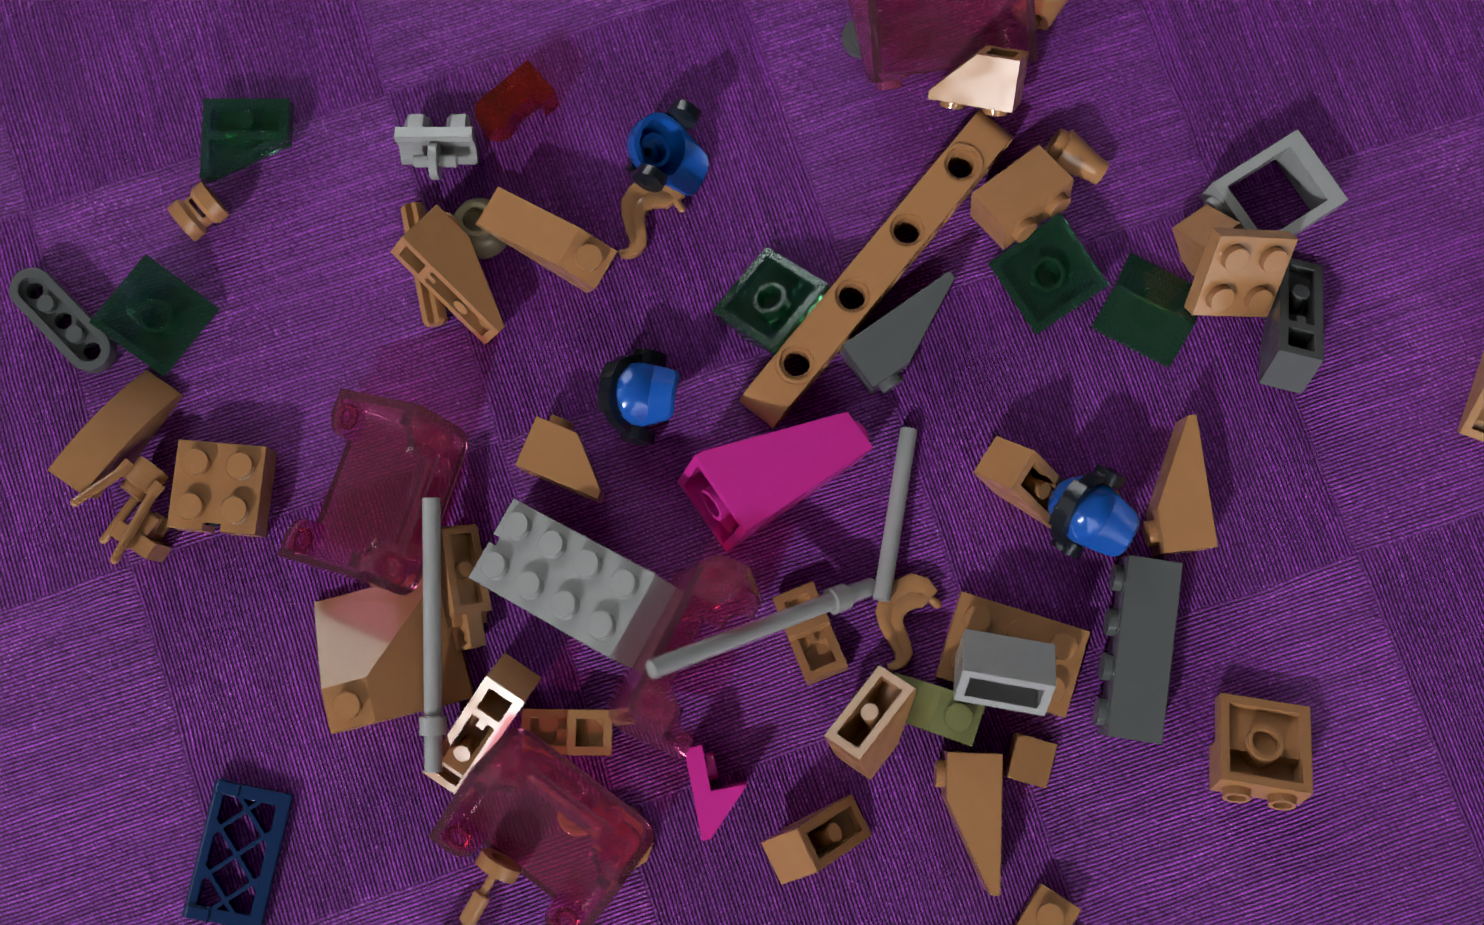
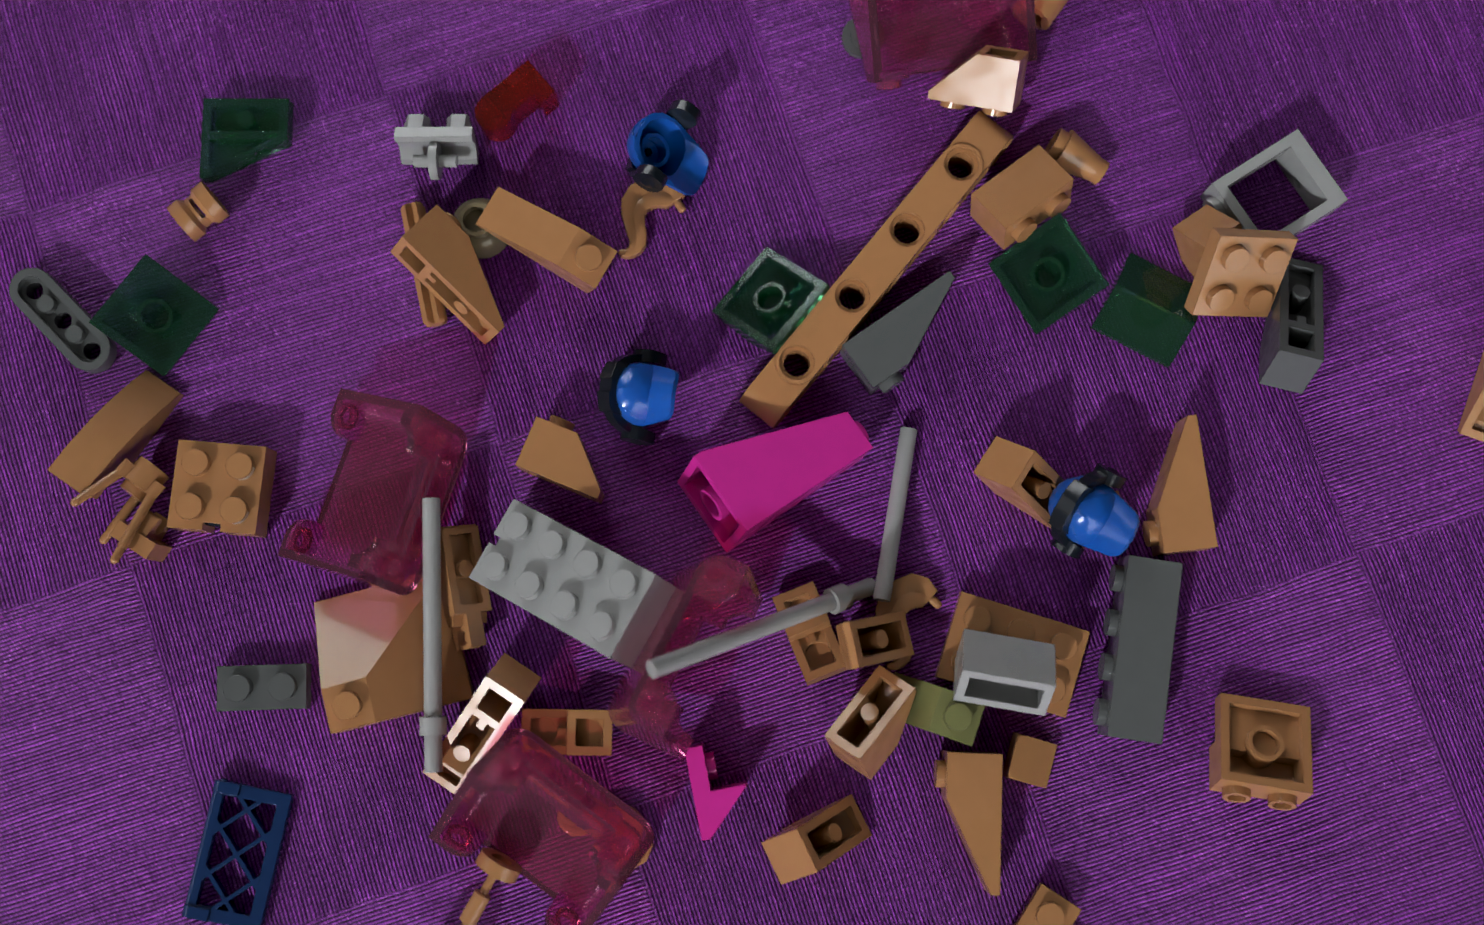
none -> dark grey plate [216,663,311,712]
none -> medium nougat slope [836,611,914,670]

